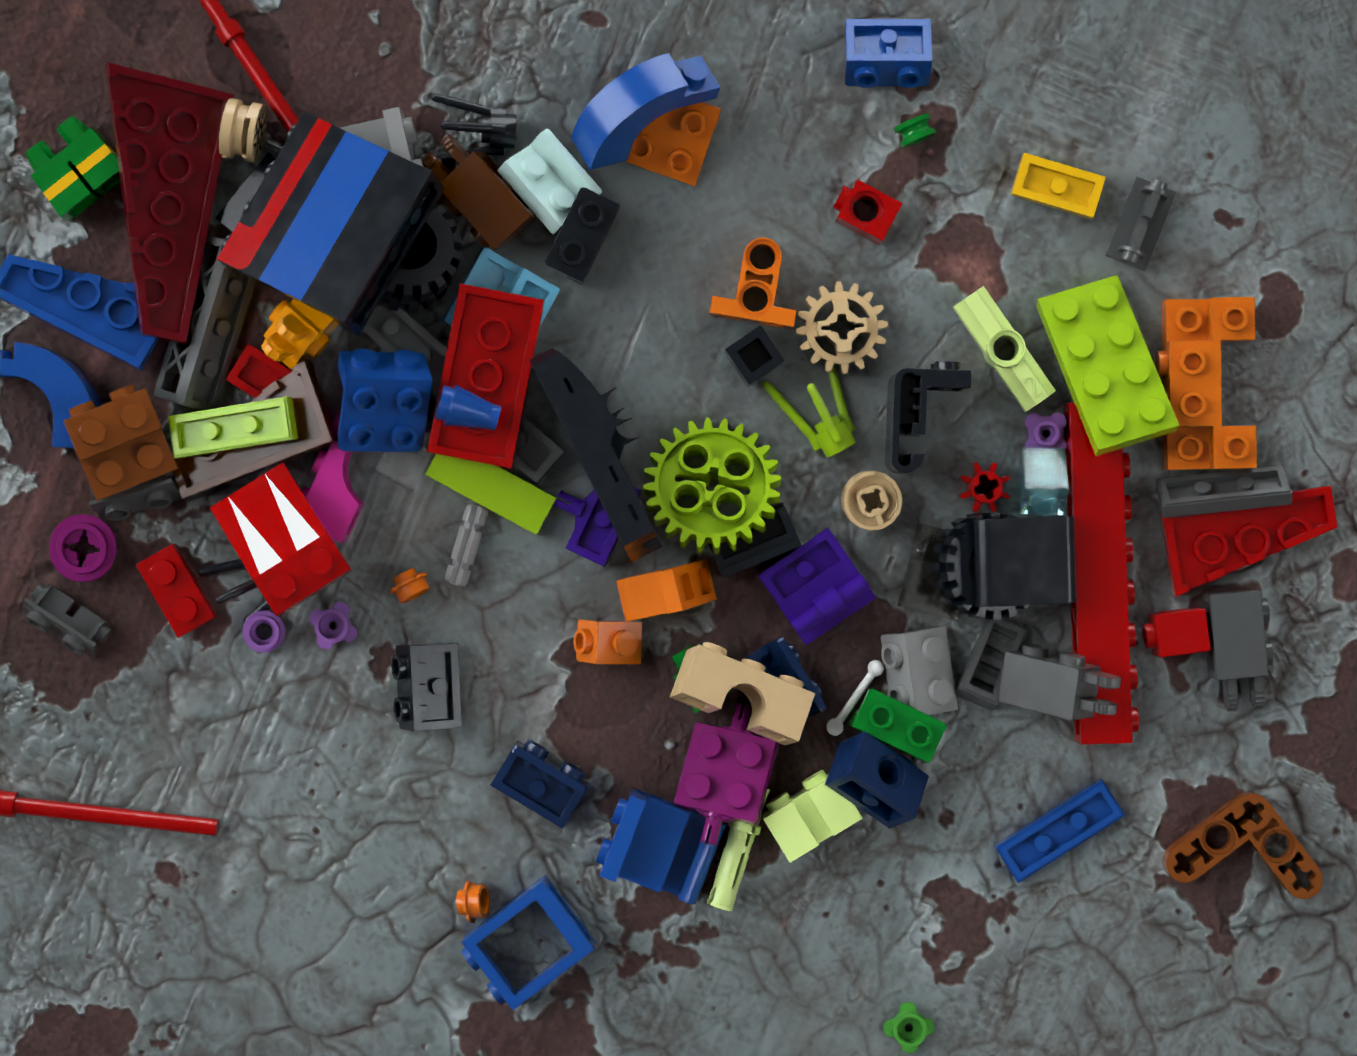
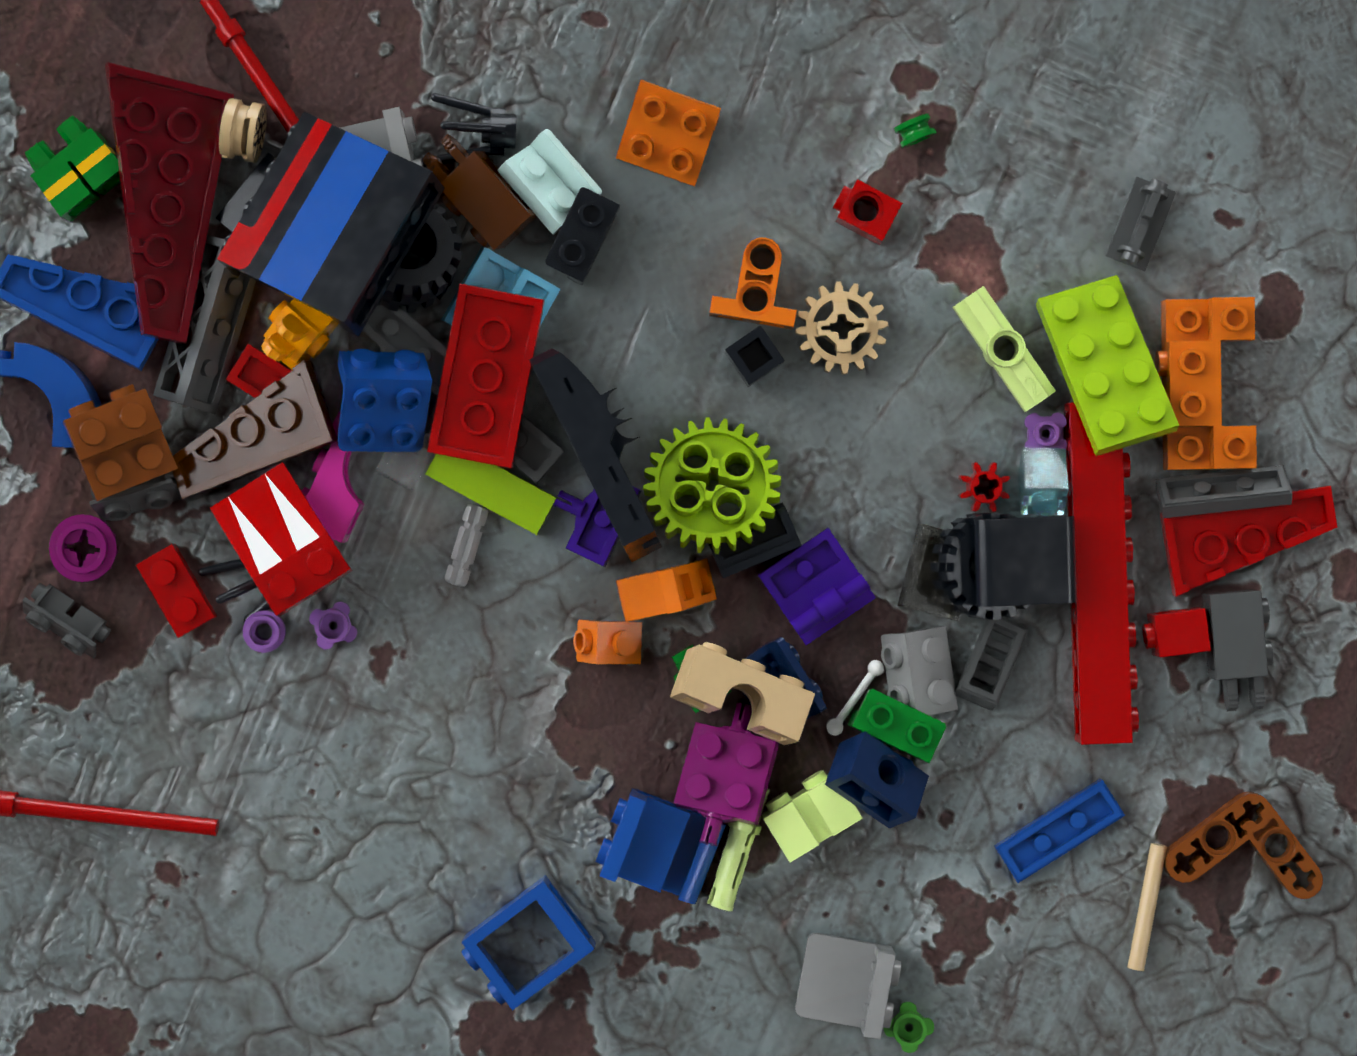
lime tile [168,396,298,459] -> none
orange plate [389,568,430,604] -> none
black bracket [391,642,462,731] -> none
blue cone [435,384,501,431] -> none
orange plate [456,881,490,923] -> none
dark blue bracket [490,739,590,829] -> none
blue arch [571,53,721,170] -> none
lime plant [763,366,856,458] -> none
tan wheel [841,470,903,531] -> none
blue bracket [844,19,933,88] -> none
black piece [885,361,971,474] -> none
dark grey hinge [998,644,1121,721] -> none
yellow plate [1010,153,1106,219] -> none
none -> light grey bracket [795,933,901,1040]
none -> tan bar [1127,843,1168,971]

